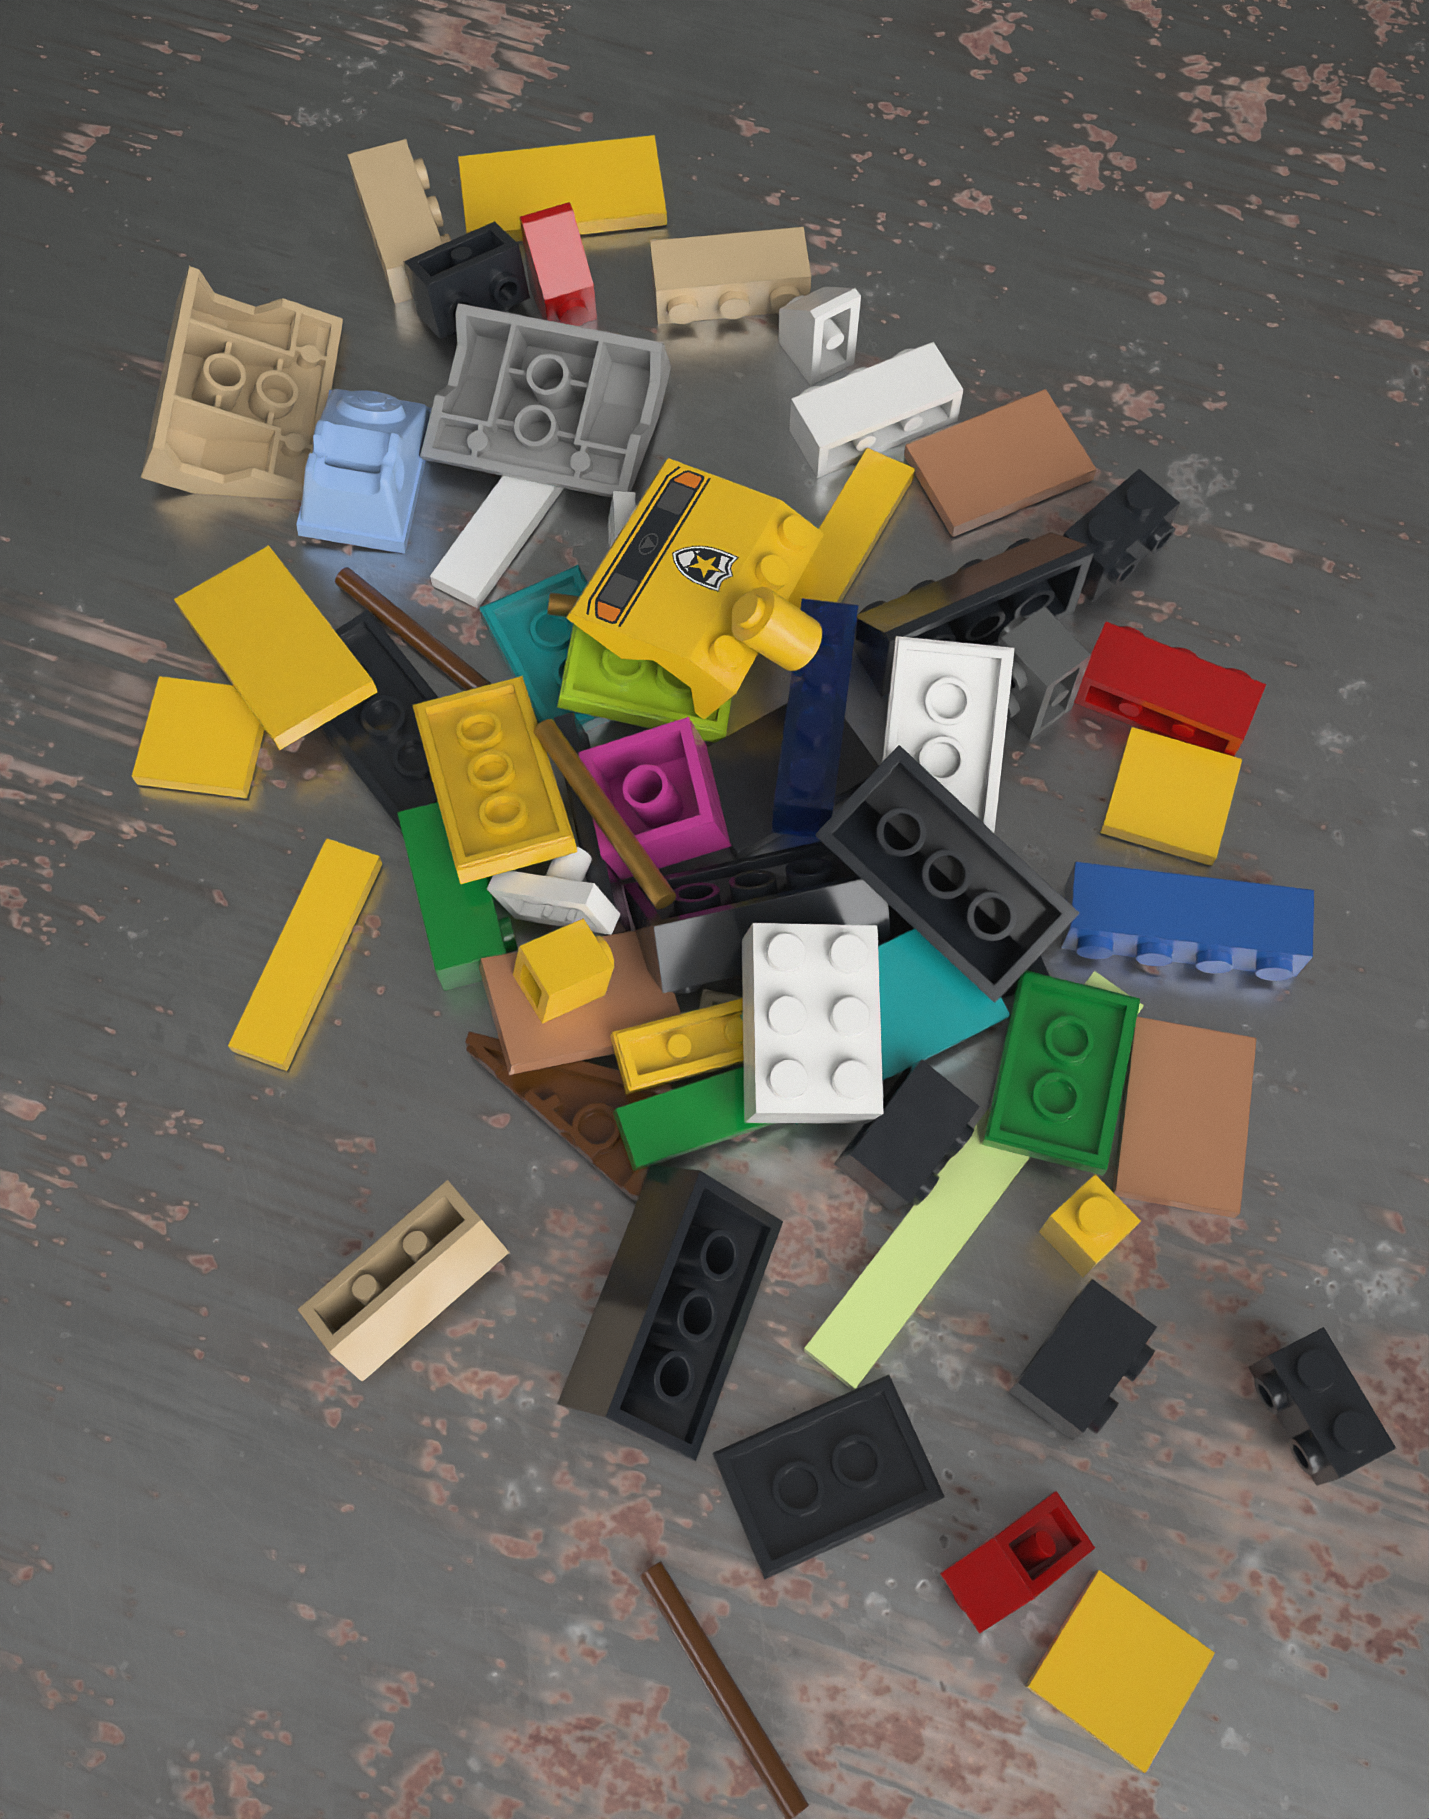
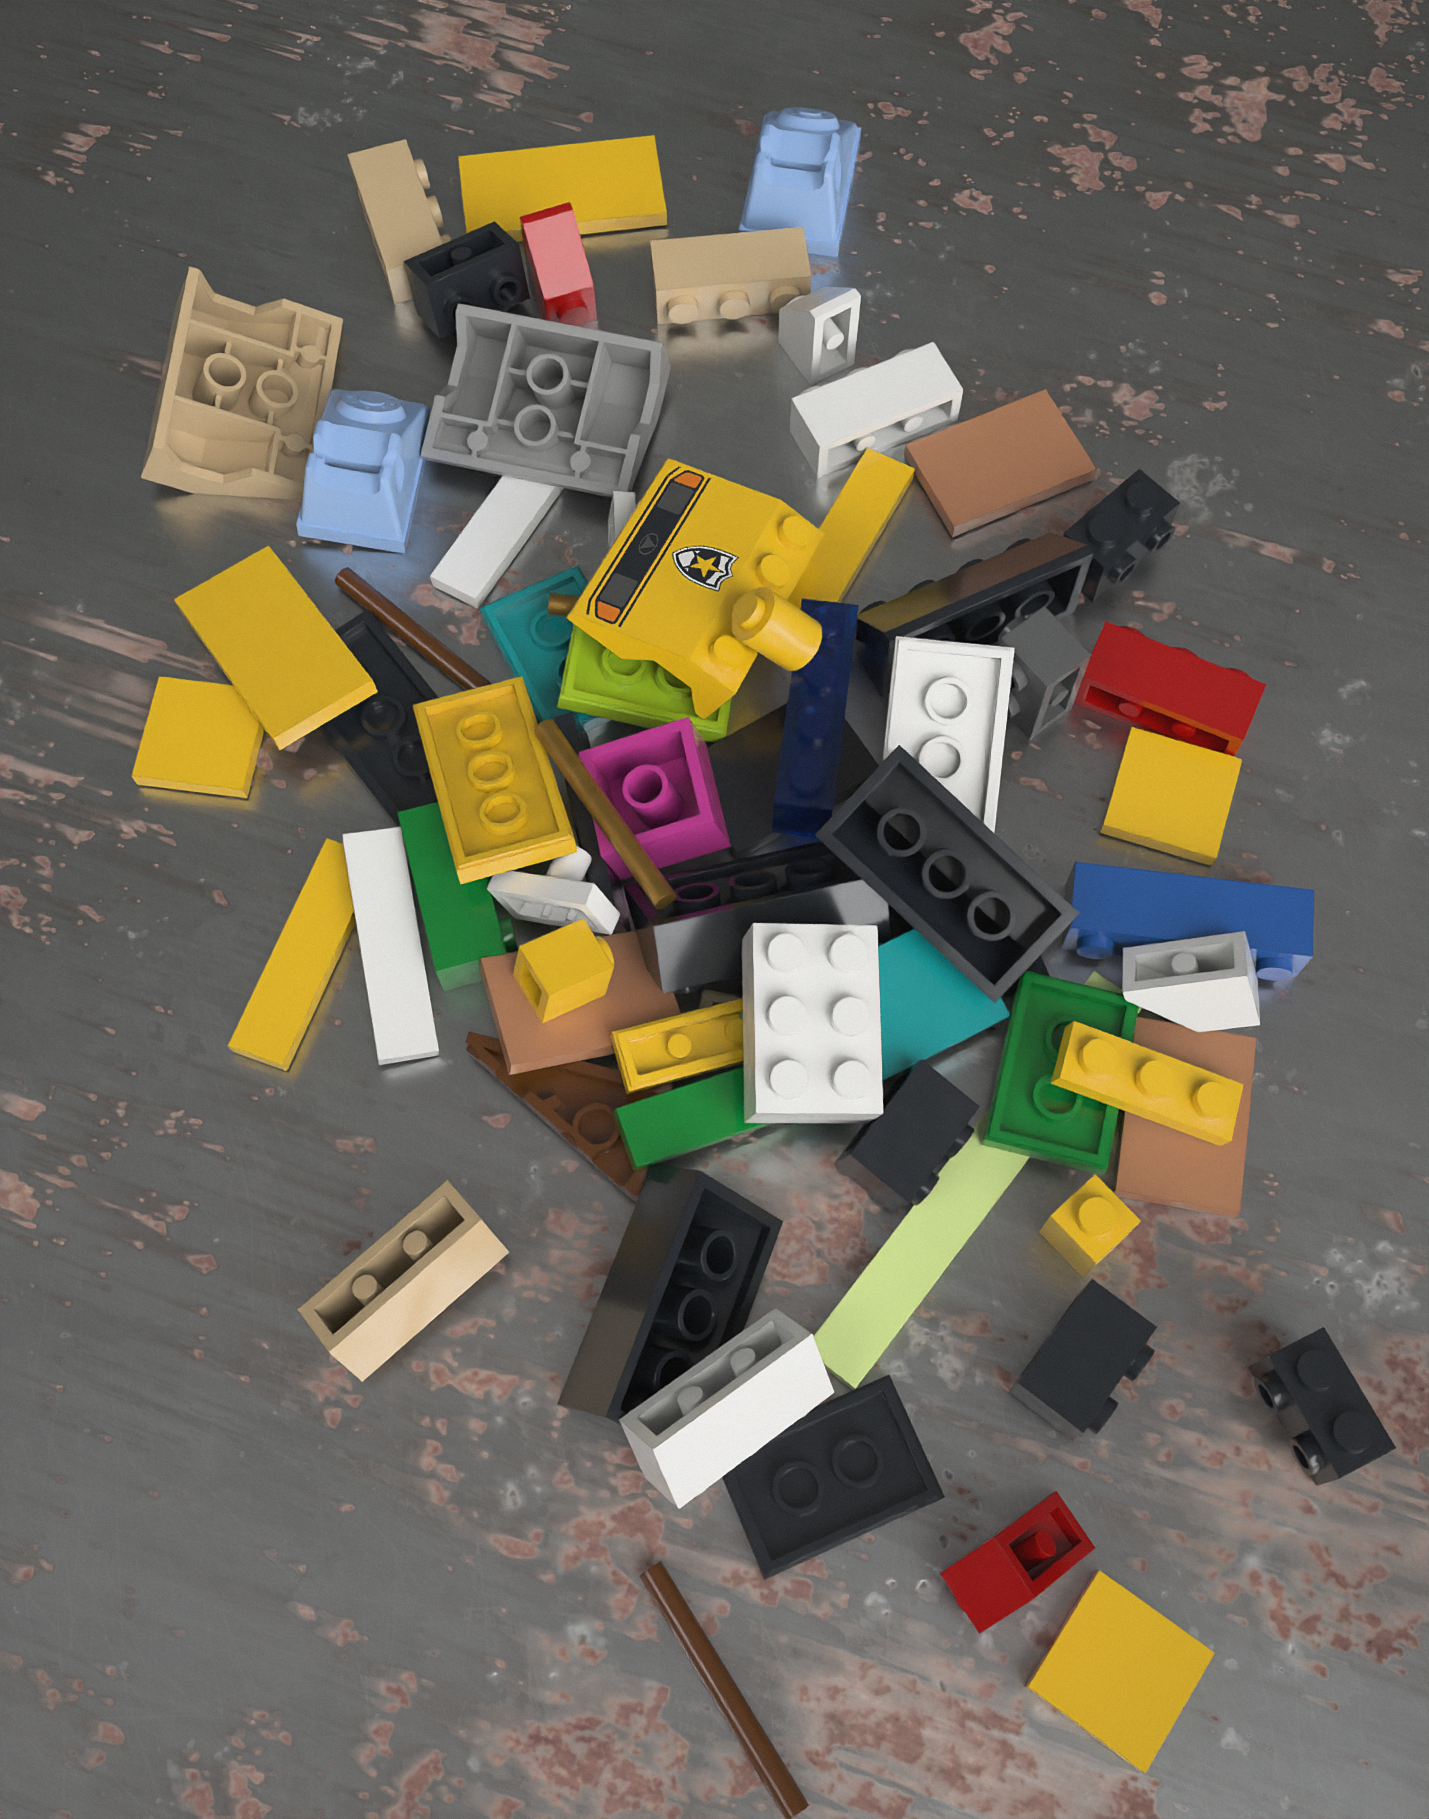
none -> white tile [342,827,439,1065]
none -> white brick [619,1308,834,1509]
none -> light blue piece [739,107,861,257]
none -> yellow plate [1051,1021,1244,1146]
none -> white slope [1122,931,1260,1032]

